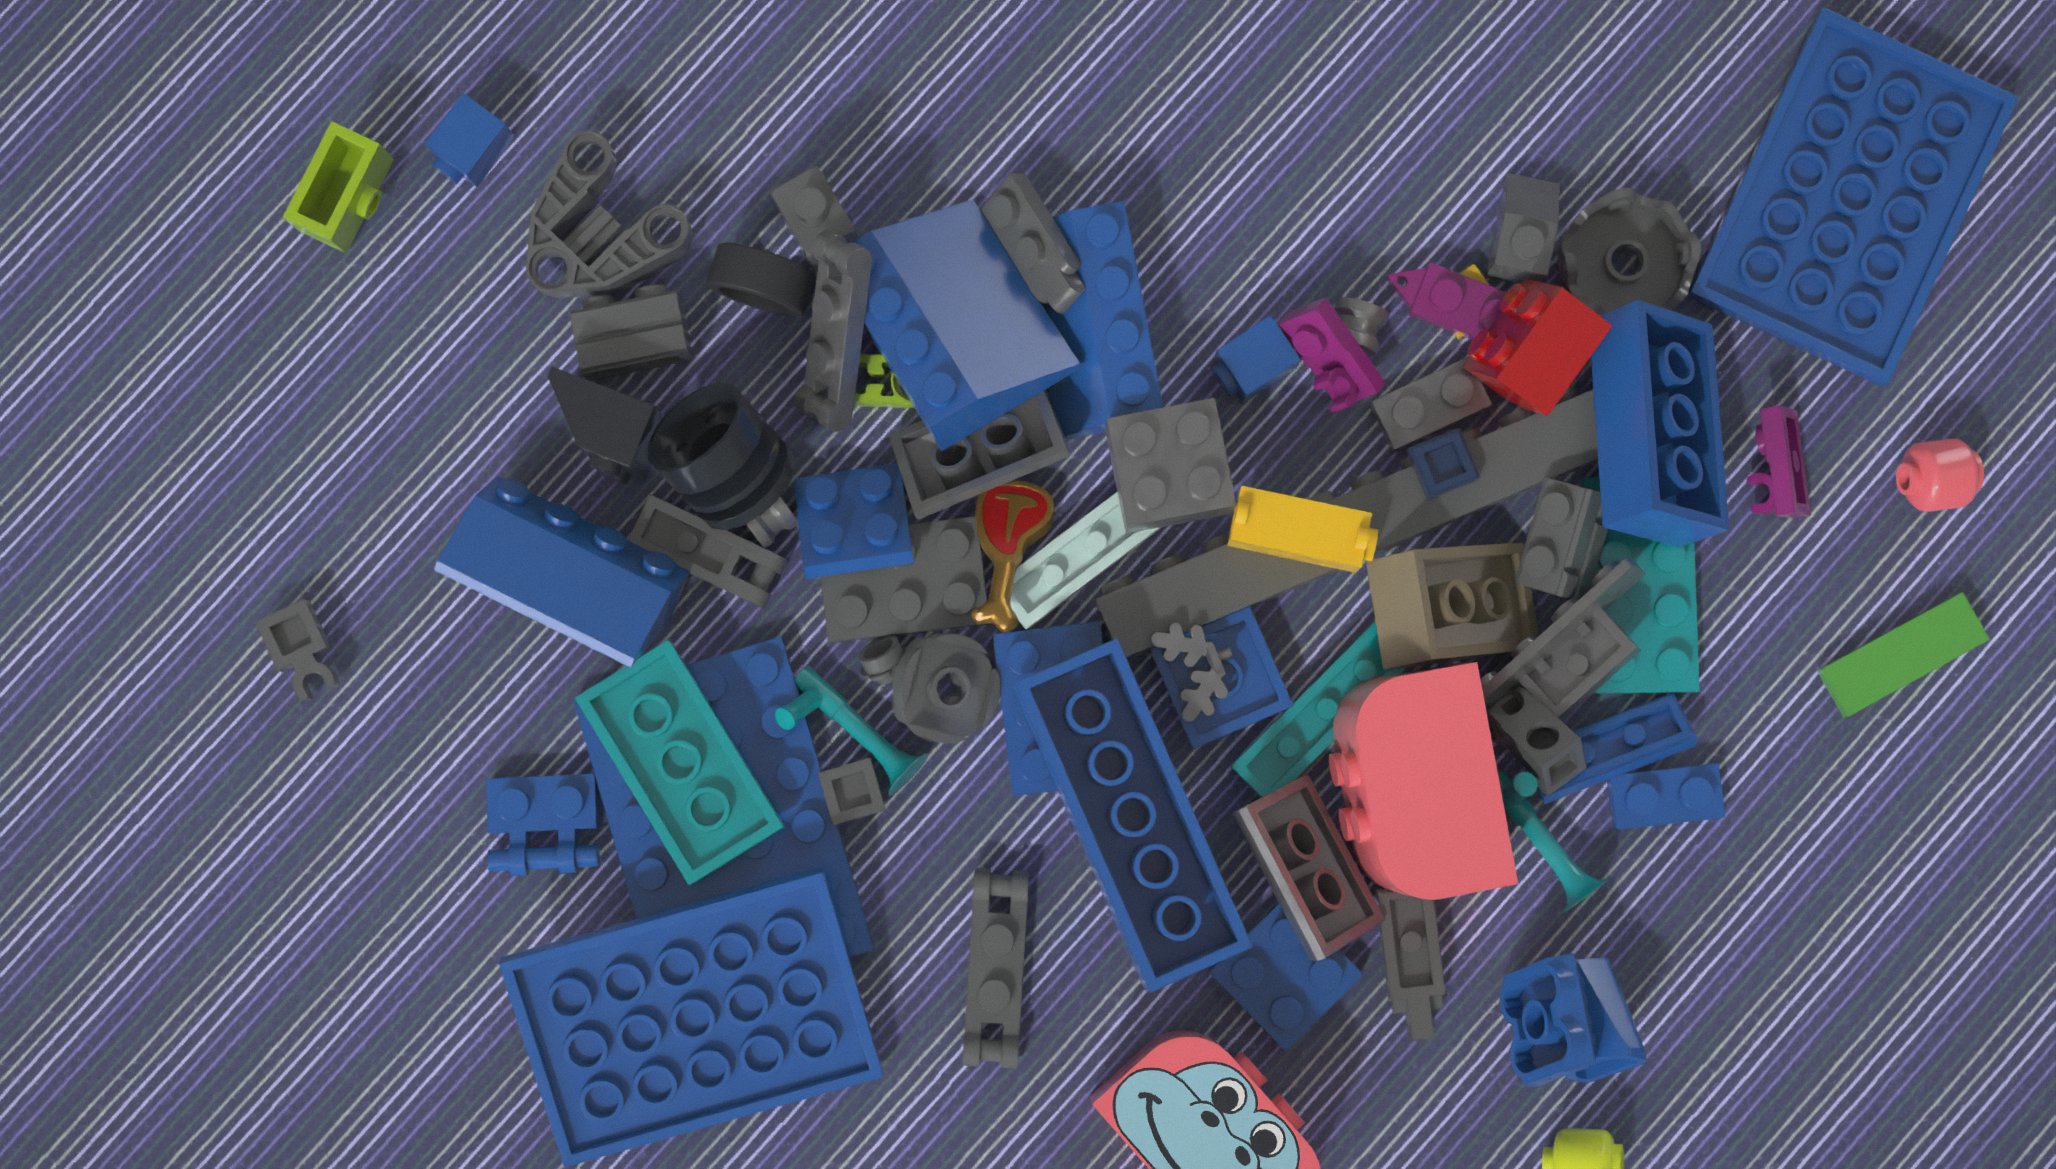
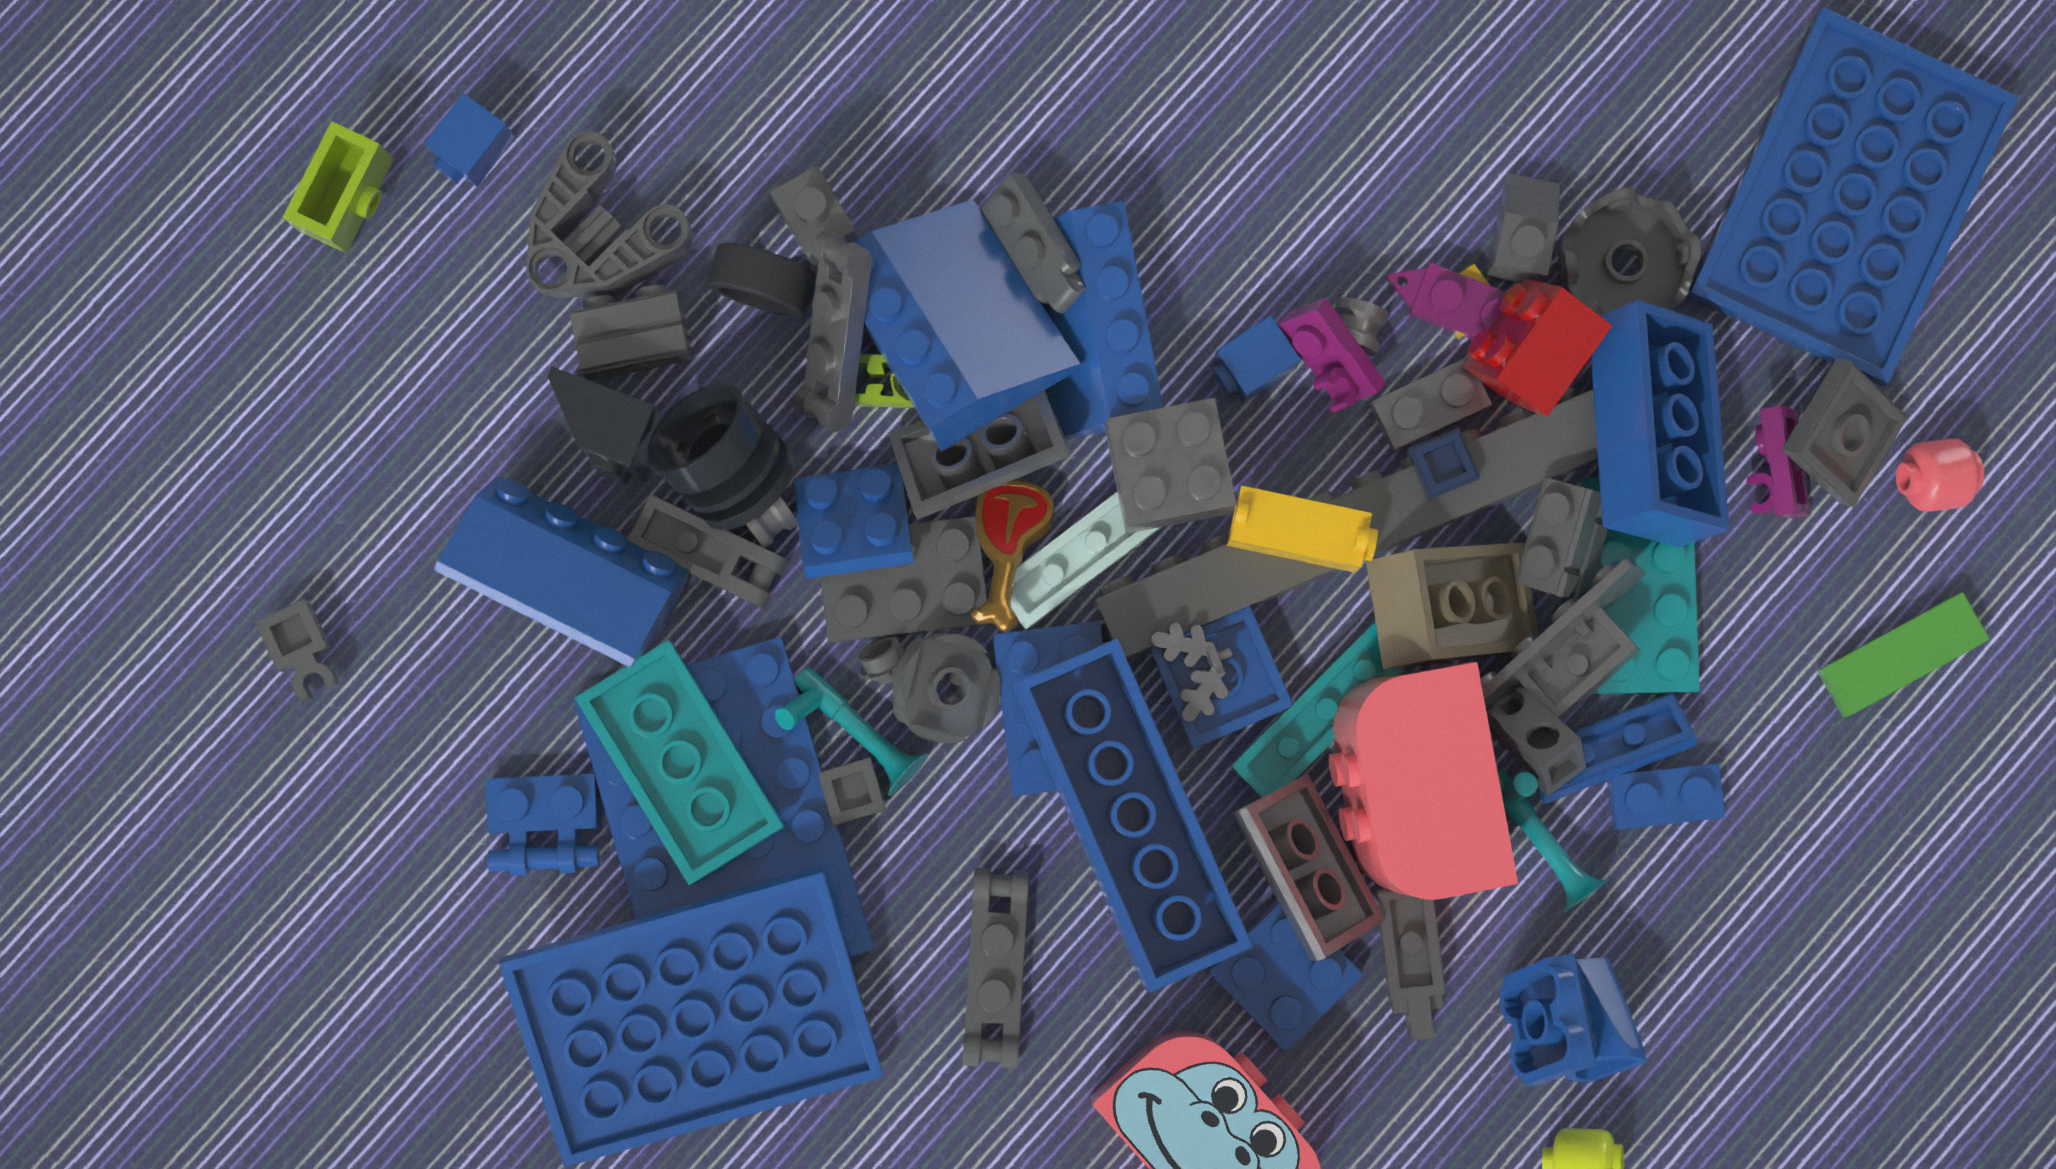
none -> dark grey tile [1782,358,1908,508]

